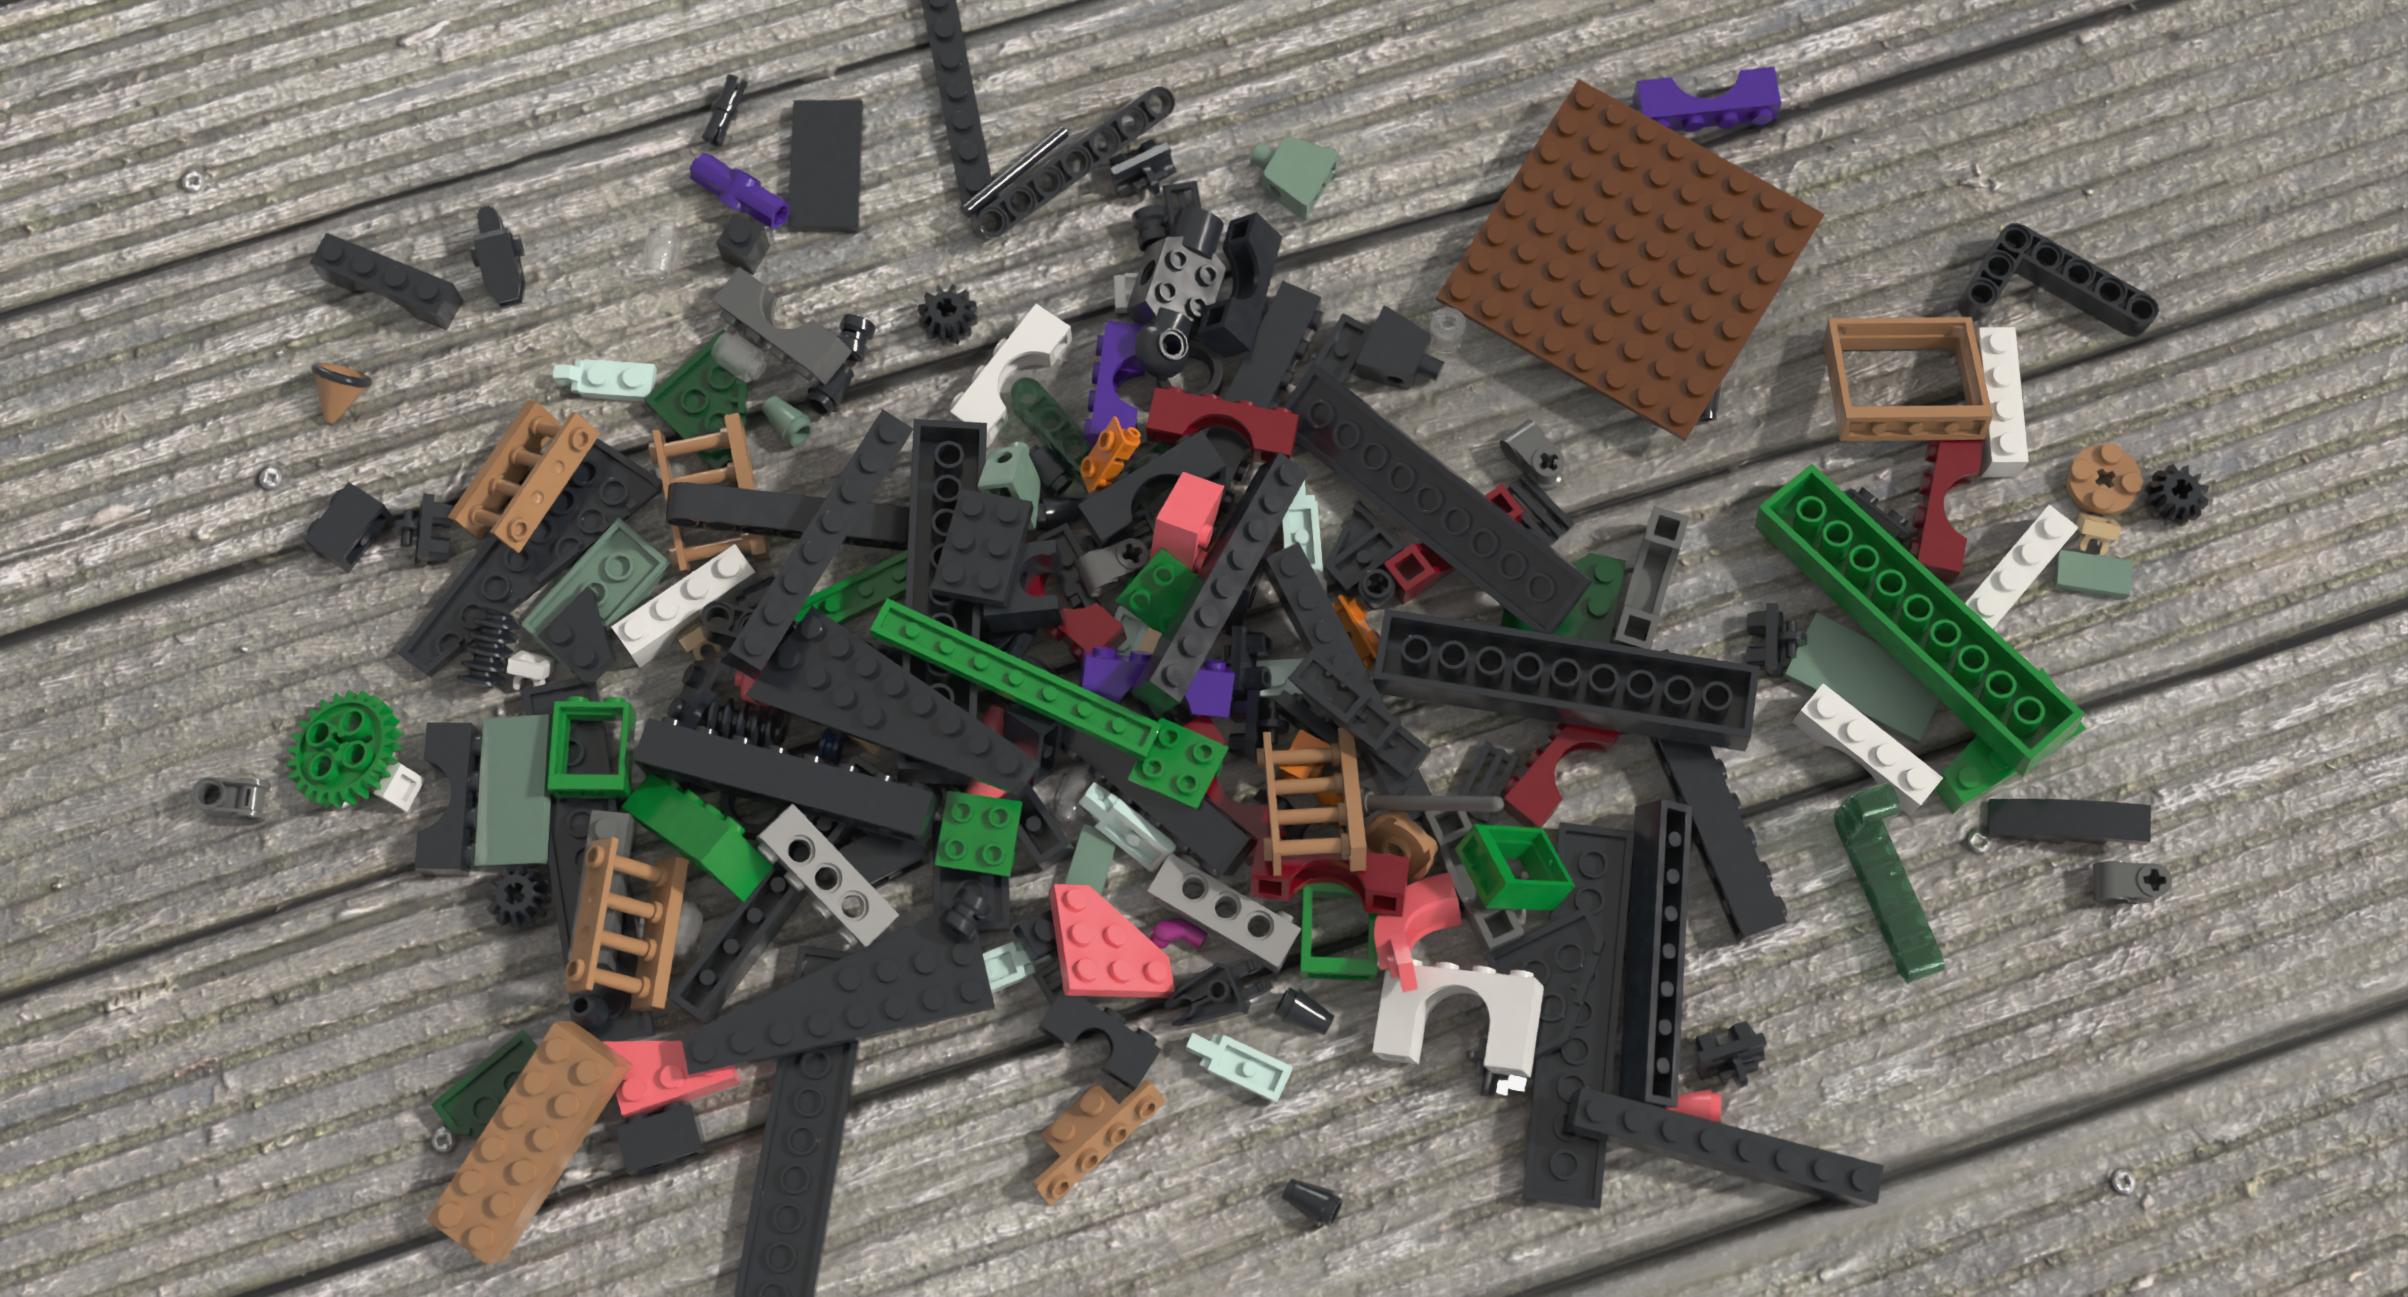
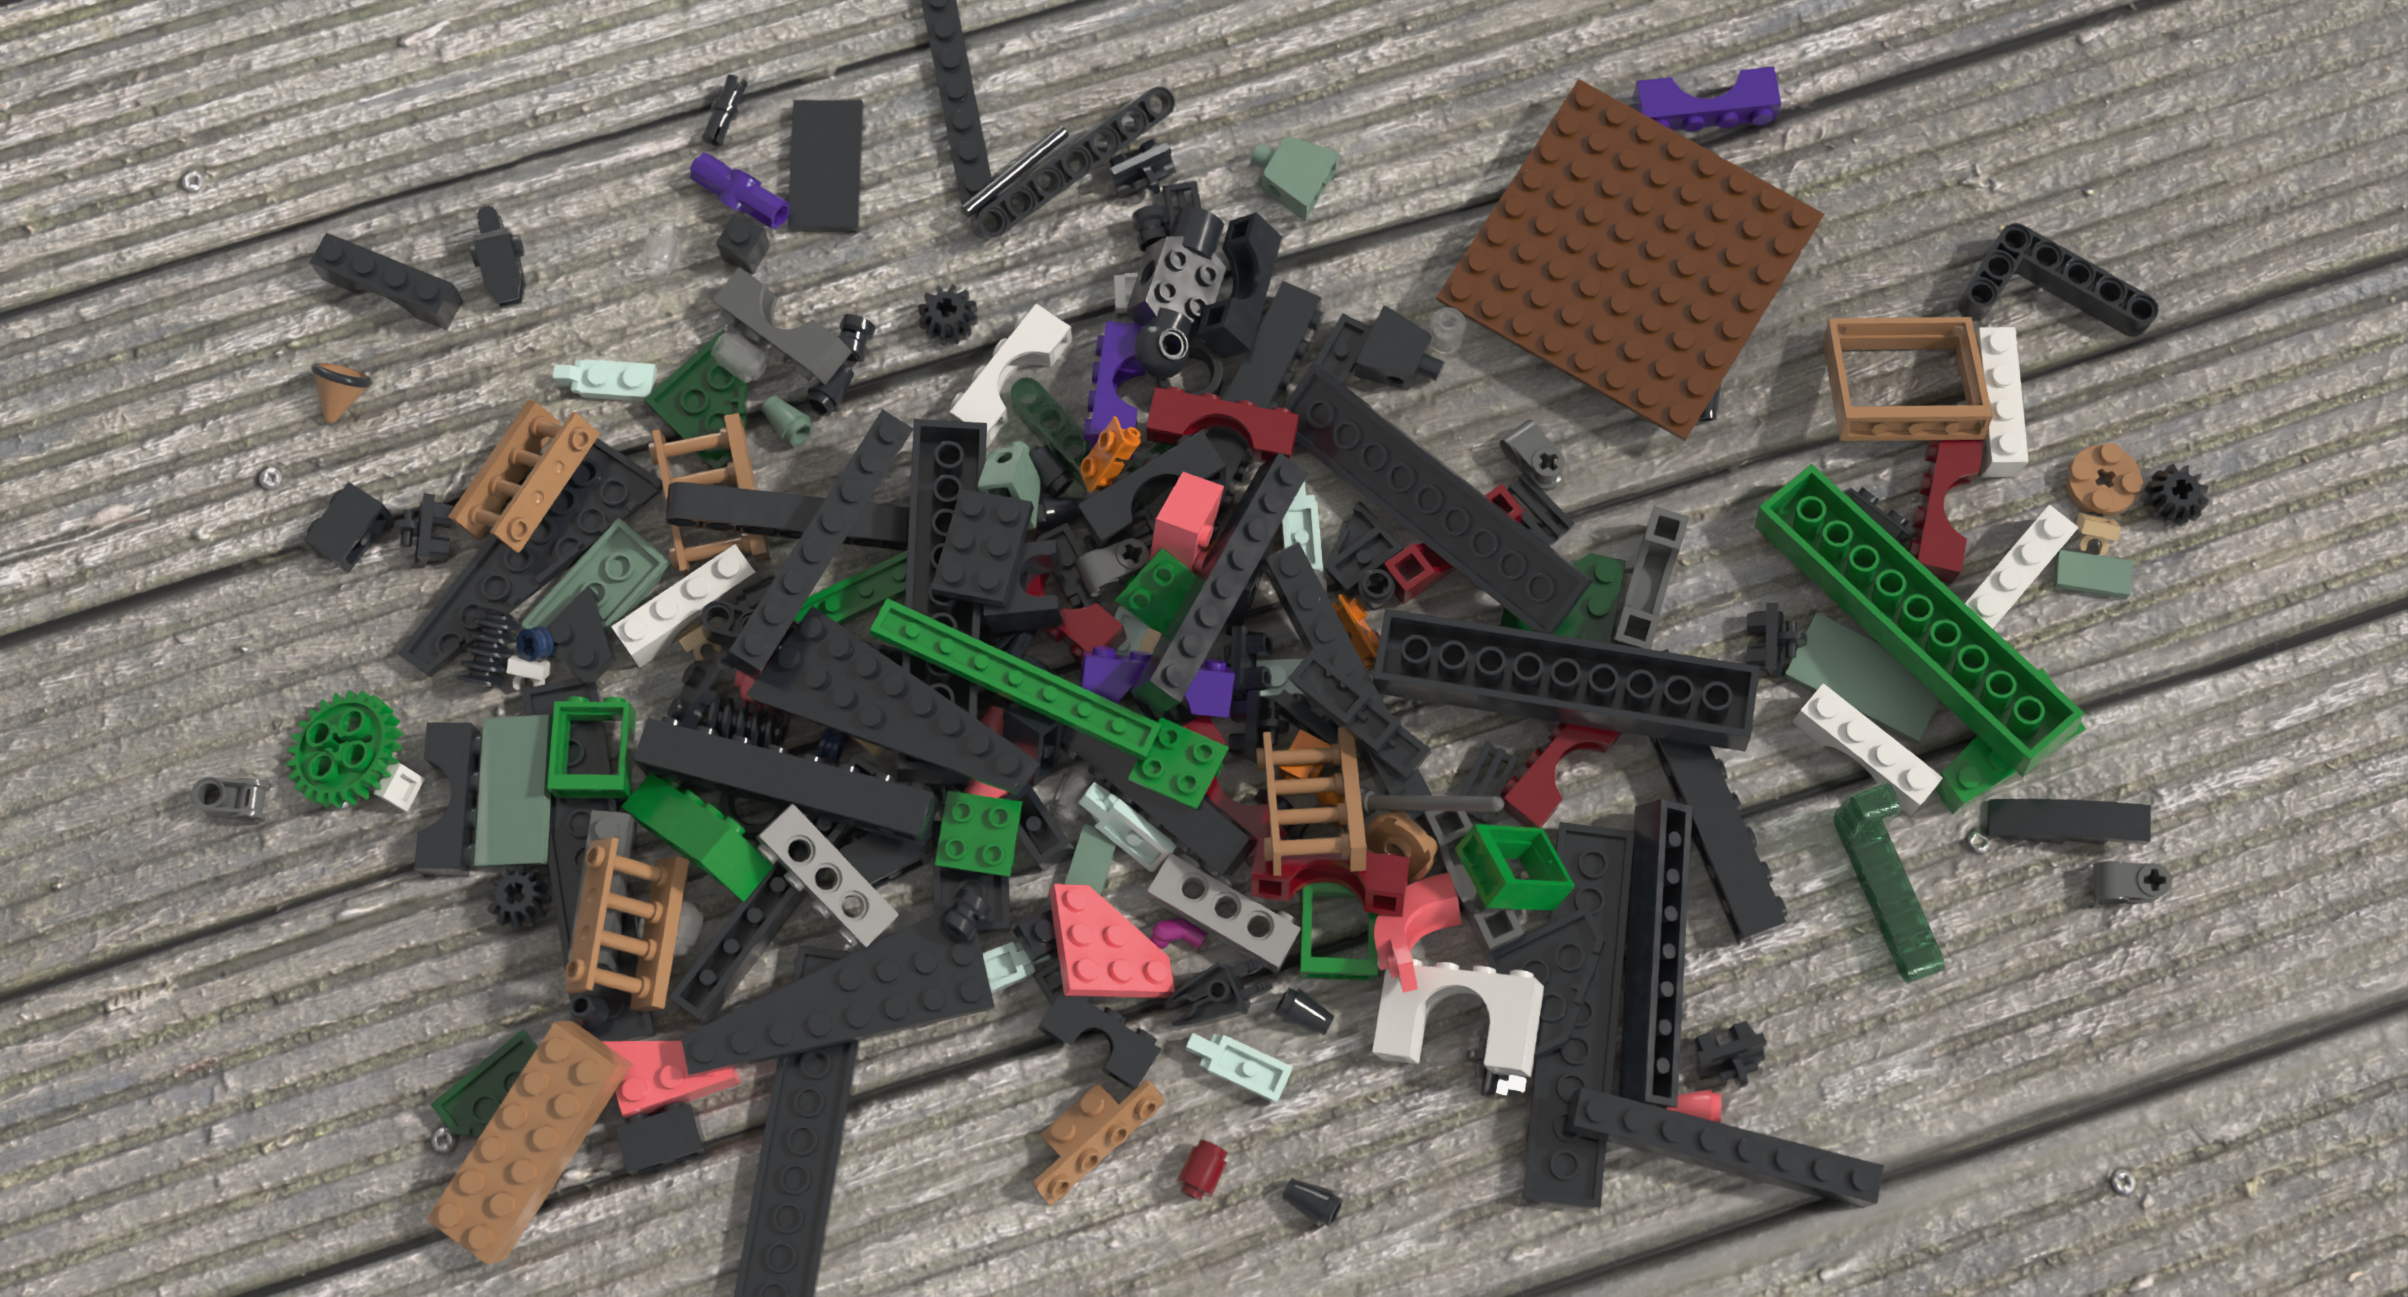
none -> dark blue bush [517,626,553,662]
none -> dark red brick [1176,1139,1228,1201]

